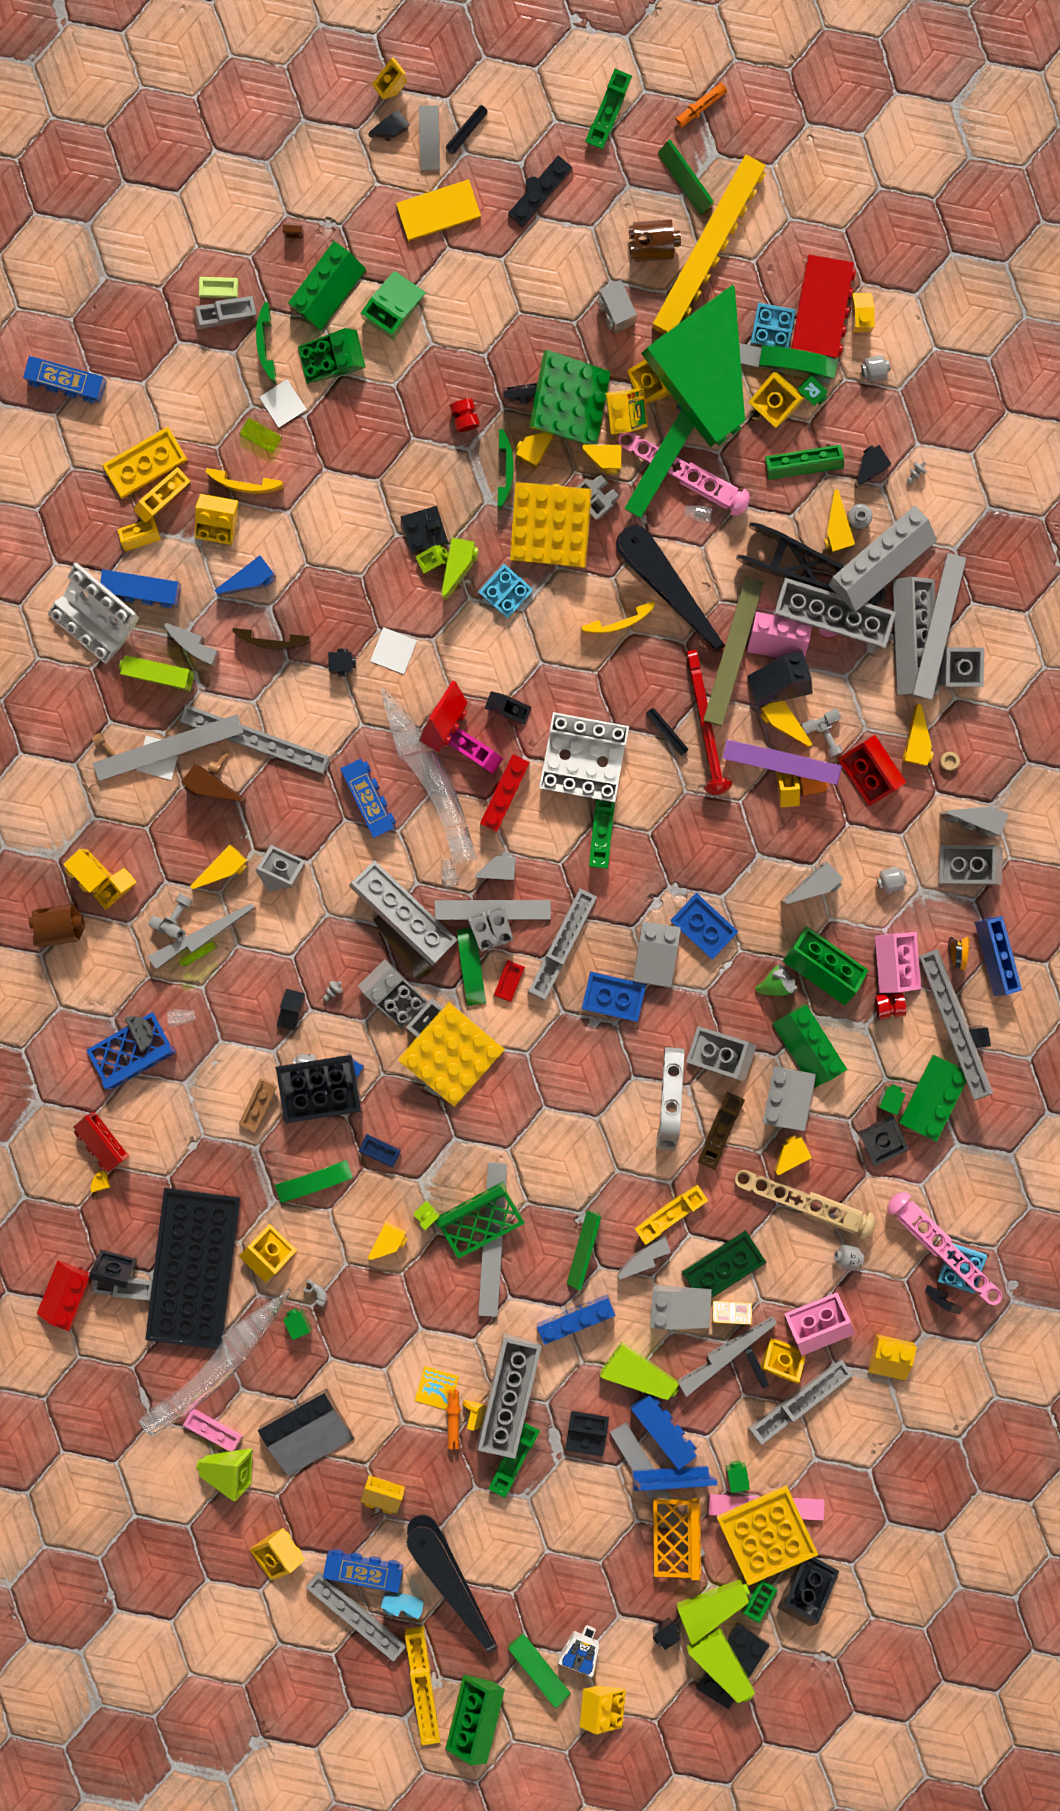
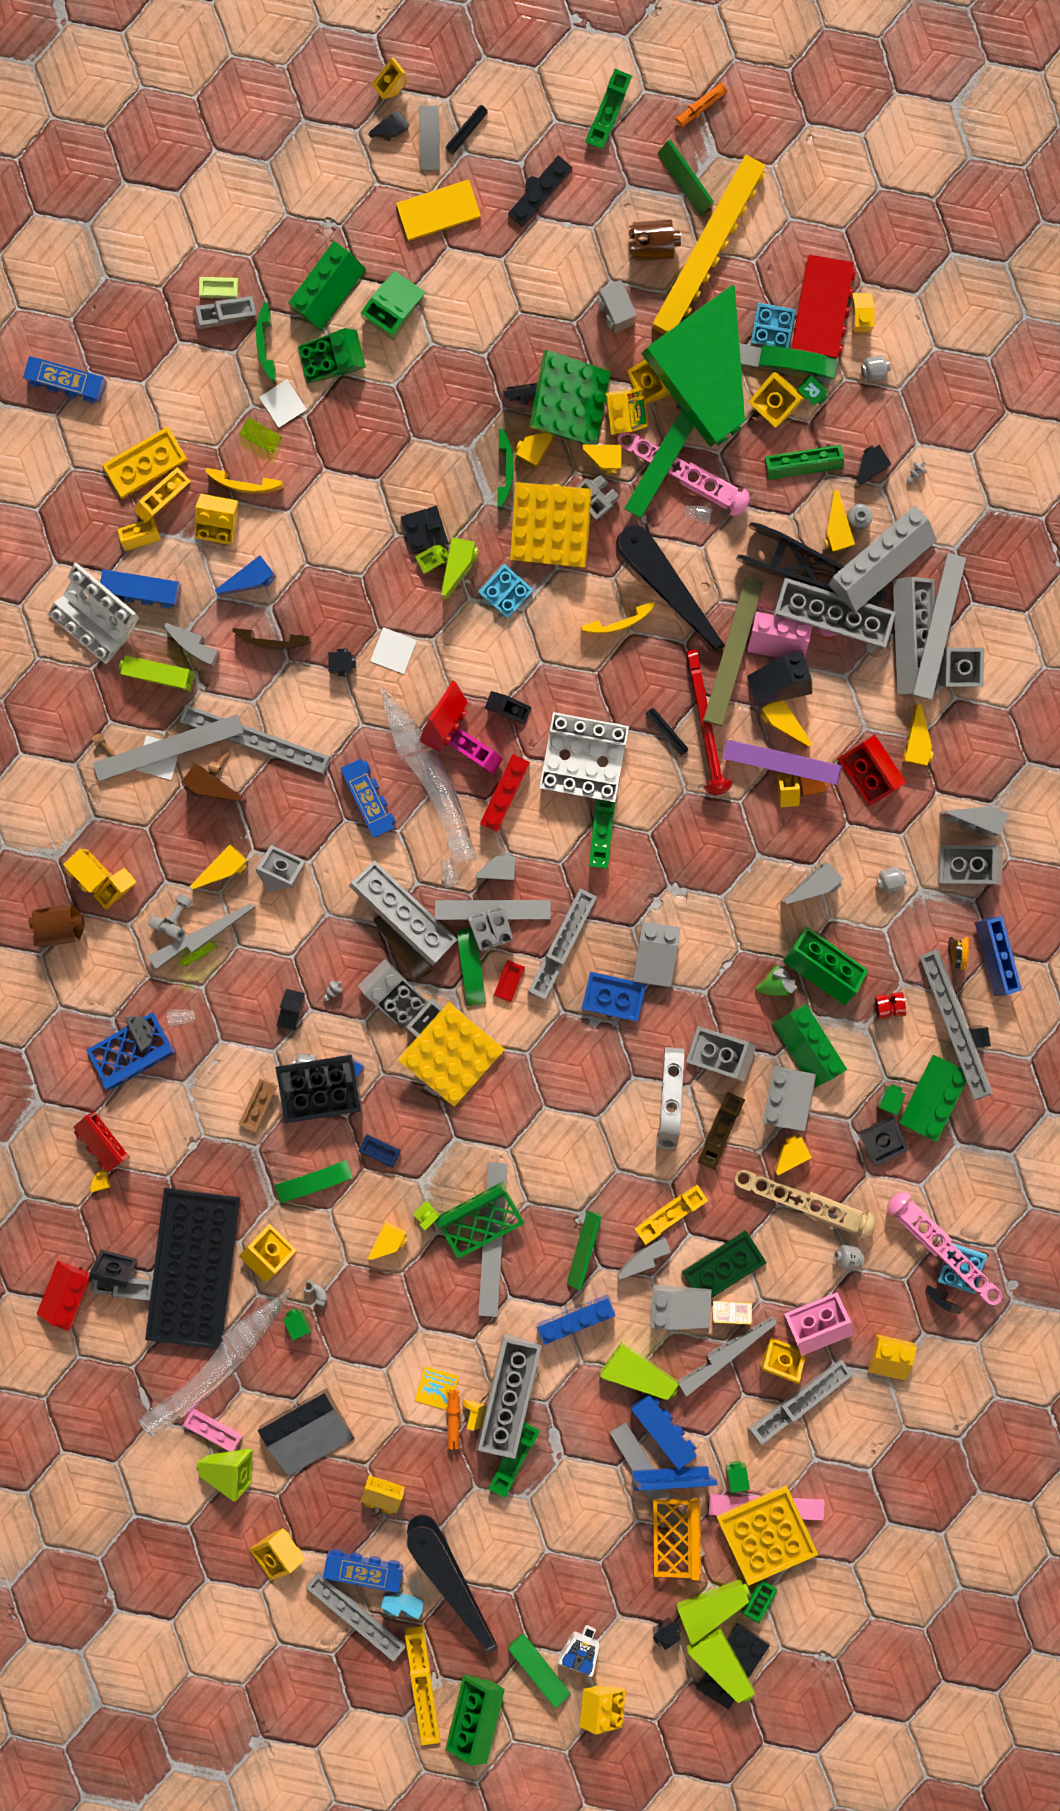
reddish brown tile [283,225,304,238] -> none
red wheel [449,398,480,433] -> none
black slope [565,1411,609,1457] -> none
blue plate [670,892,739,960] -> none
black tile [744,1346,770,1389] -> none
black slope [777,1557,839,1626] -> none
light grey bar [801,708,843,758] -> none
bright pink slope [875,932,921,993] -> none
tan tile [939,752,960,771] -> none

